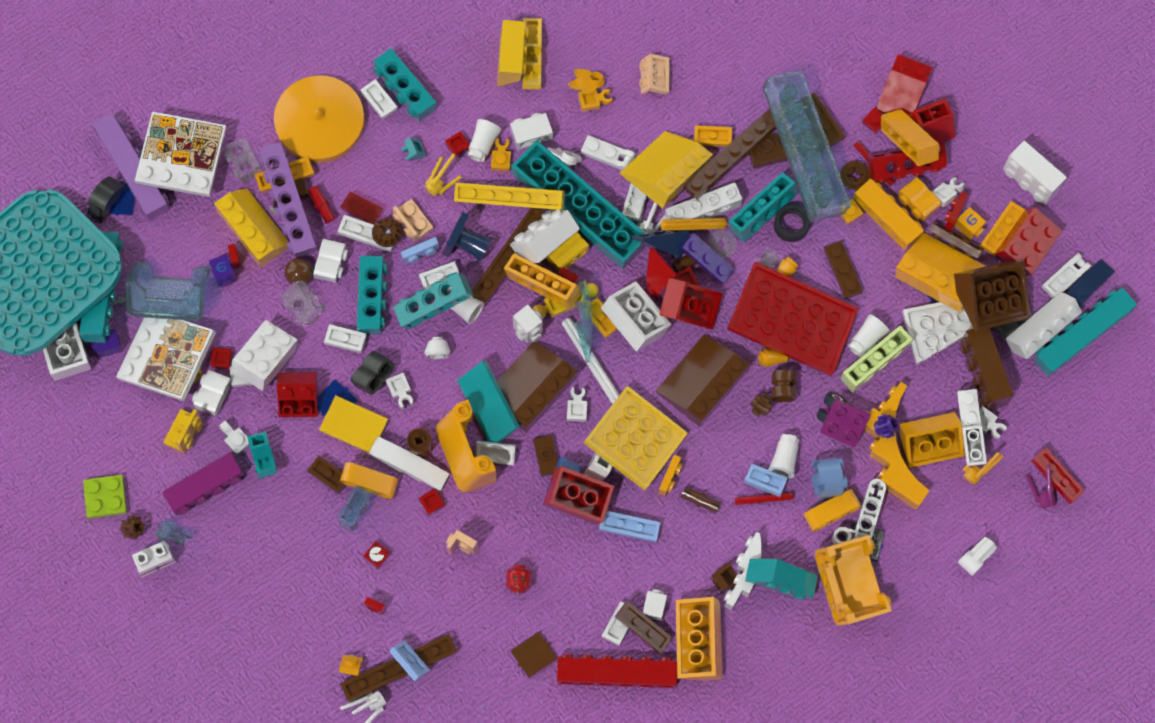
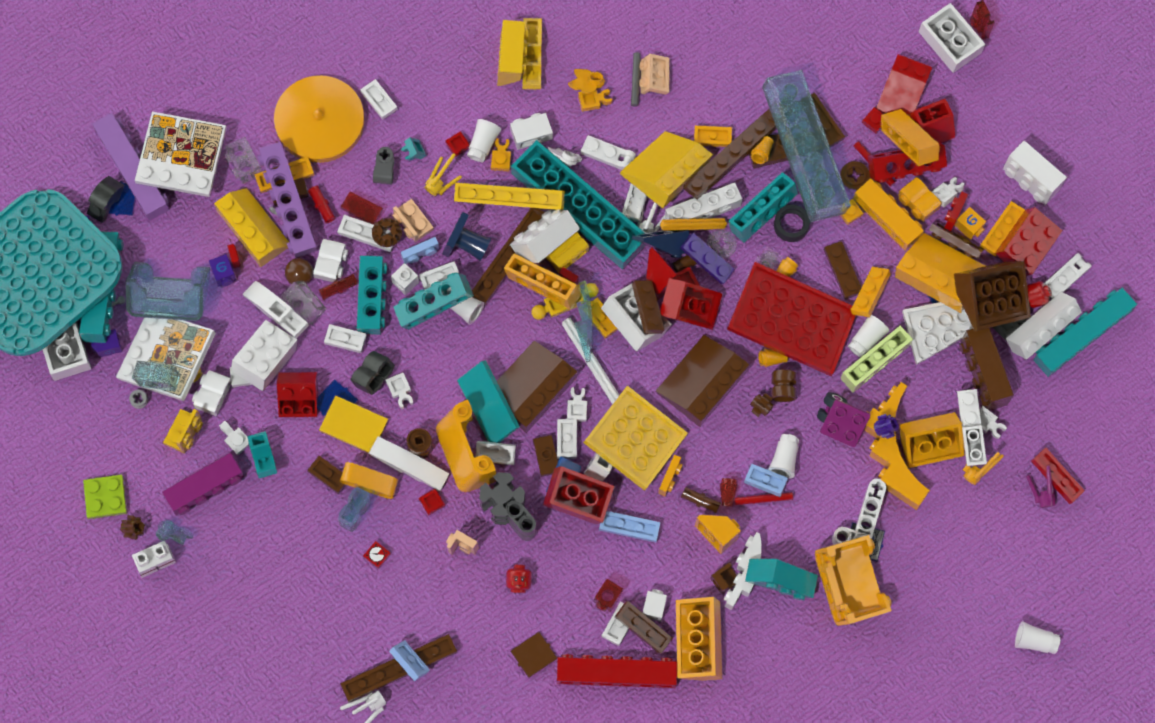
red tile [210,348,232,369] -> none
light orange plate [339,655,363,676] -> none
red tile [364,597,386,615] -> none
teal brick [373,48,437,122] -> none
white cone [424,337,451,359] -> none
white brick [513,305,543,344] -> none
light orange beam [803,489,862,532] -> none
medium blue brick [811,457,848,499] -> none
white piece [958,537,997,576] -> none
dark blue slope [1067,259,1115,308] -> none
none -> light grey bush [129,390,148,409]
none -> clear light blue brick [132,360,180,392]
none -> white slope [243,281,309,339]
none -> clear red pin [318,274,358,301]
none -> dark grey piece [373,147,394,185]
none -> white brick [391,263,419,295]
none -> dark grey connector [479,472,536,541]
none -> white plate [557,419,577,459]
none -> clear red brick [594,579,623,612]
none -> dark grey bar [631,52,641,107]
none -> reddish brown plate [632,280,665,334]
none -> light orange slope [695,515,741,554]
none -> clear red cone [719,478,738,507]
none -> light orange cone [751,136,774,164]
none -> light orange plate [851,266,891,318]
none -> white brick [919,3,985,73]
none -> clear red plate [970,0,995,40]
none -> white plant [1015,621,1060,654]
none -> red head [1027,281,1052,308]

